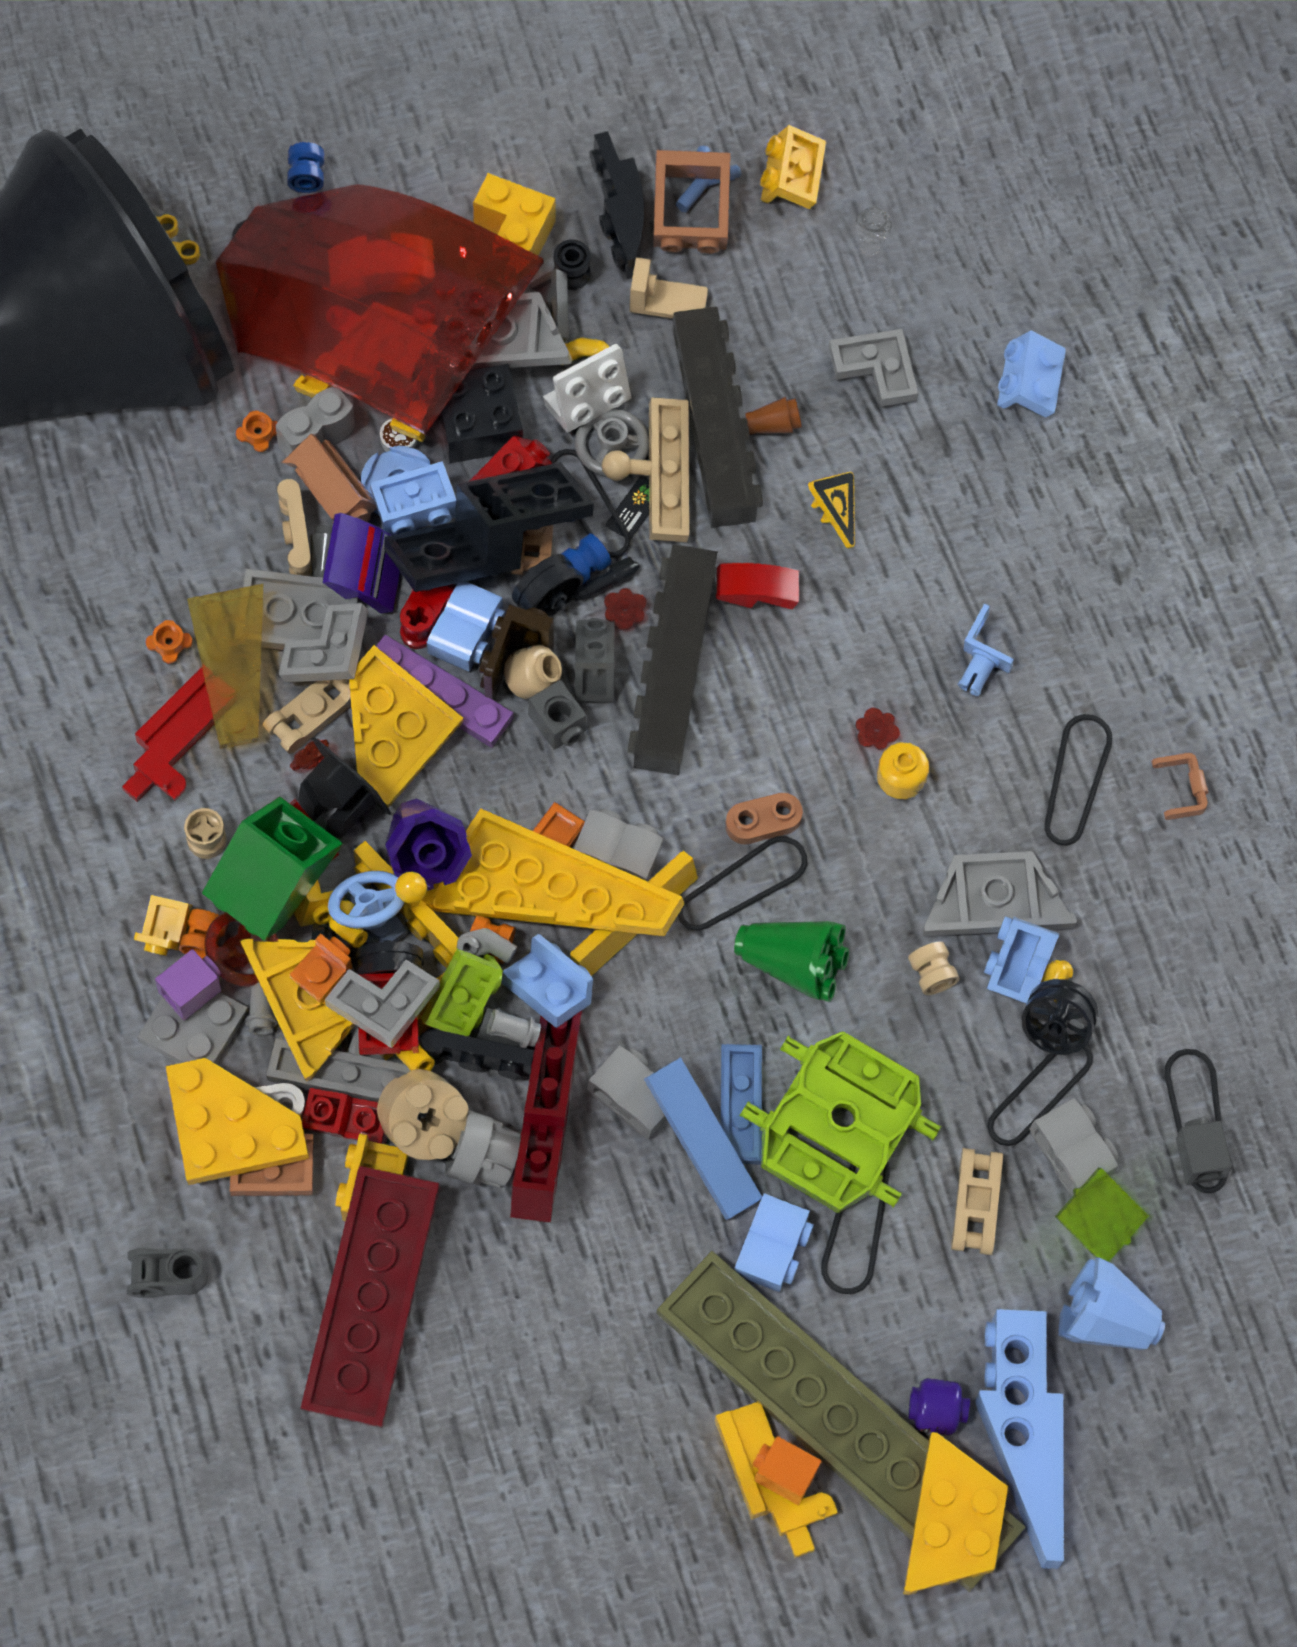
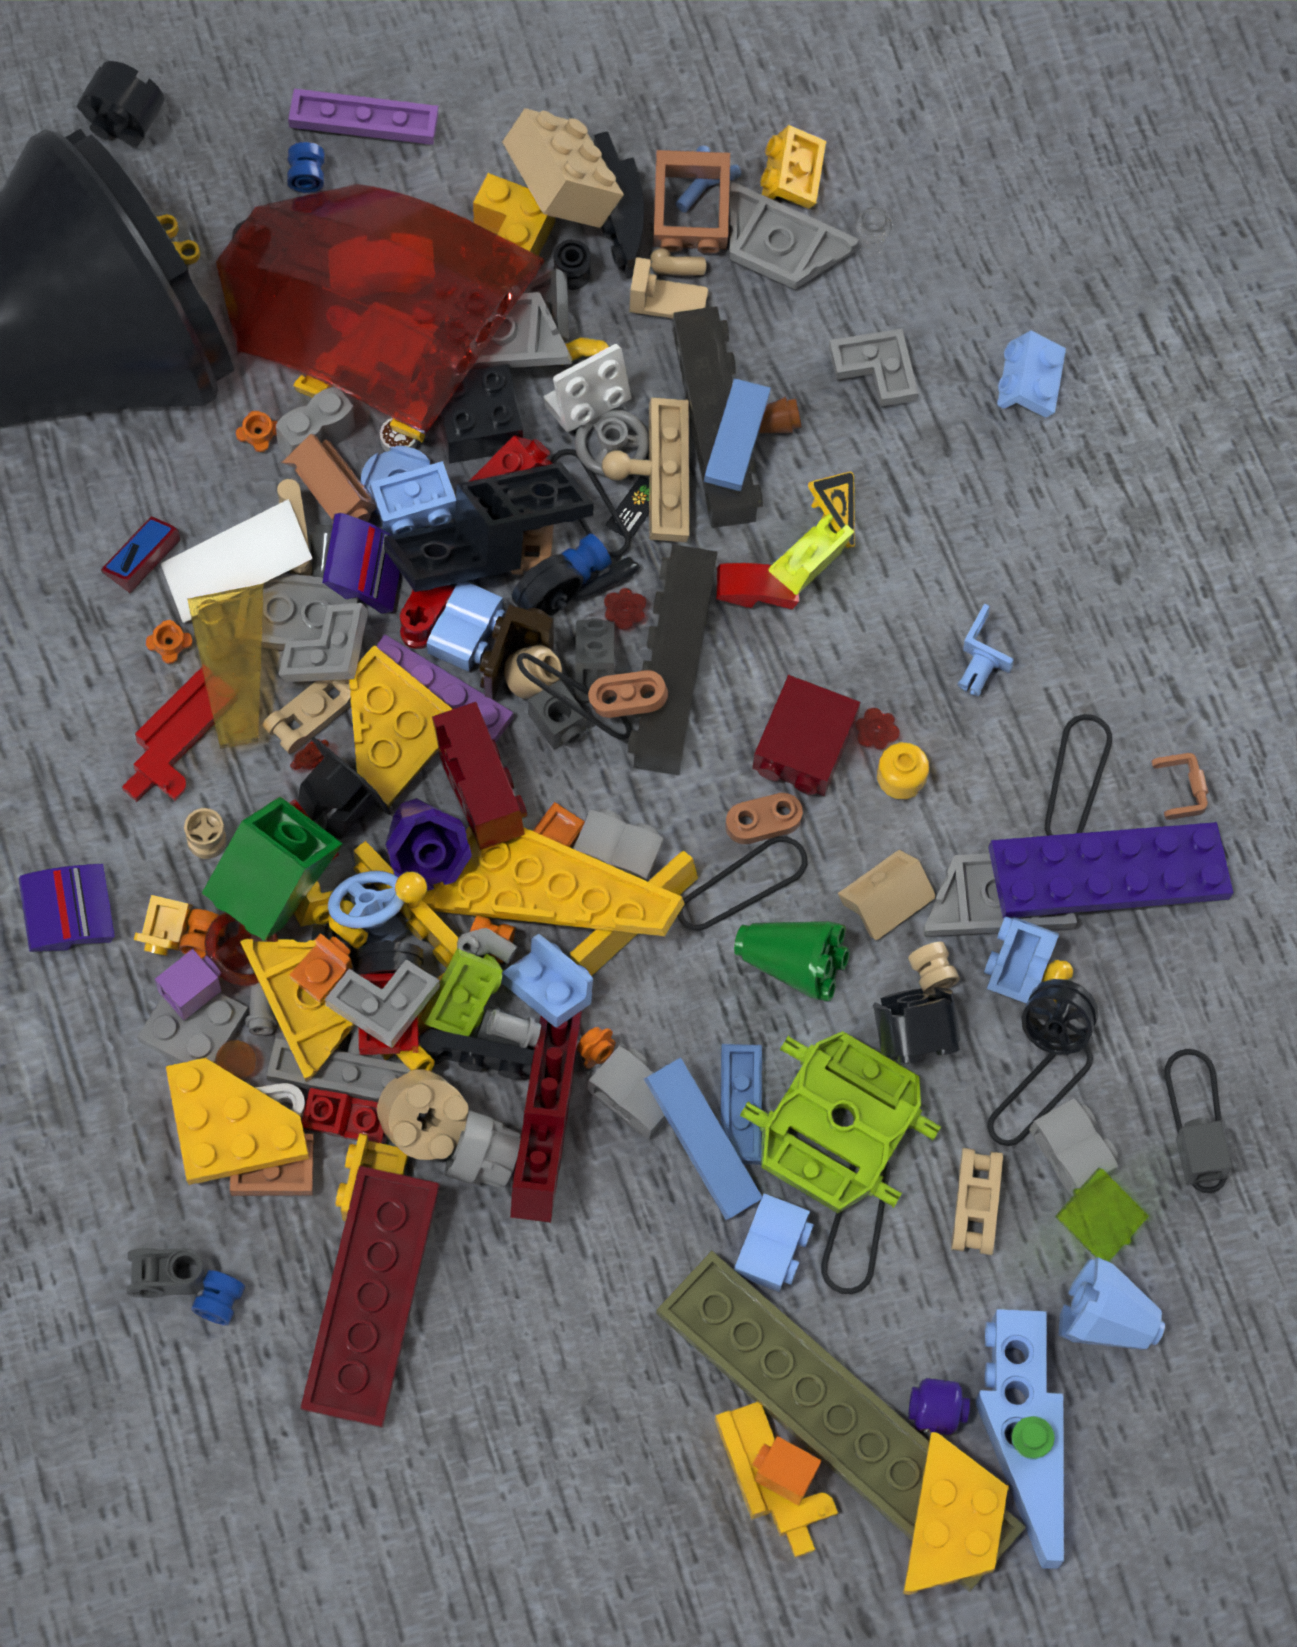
none -> dark purple slope [18,864,115,952]
none -> black brick [77,61,164,147]
none -> slope [101,516,180,593]
none -> white sticker [160,499,312,623]
none -> blue wheel [191,1270,245,1326]
none -> clear orange plate [215,1040,256,1080]
none -> medium lavender plate [288,89,439,145]
none -> dark red wedge [432,701,528,850]
none -> tan brick [502,108,624,228]
none -> black piece [516,653,632,740]
none -> orange plate [577,1027,616,1069]
none -> nougat plate [588,670,668,718]
none -> tan arm [651,248,706,276]
none -> medium blue tile [704,378,771,491]
none -> light grey wing [729,182,859,290]
none -> dark red brick [752,674,861,796]
none -> neon yellow hinge [768,514,854,595]
none -> tan panel [838,850,936,940]
none -> black brick [873,988,961,1064]
none -> dark purple plate [988,822,1234,919]
none -> bright green plate [1012,1416,1054,1459]

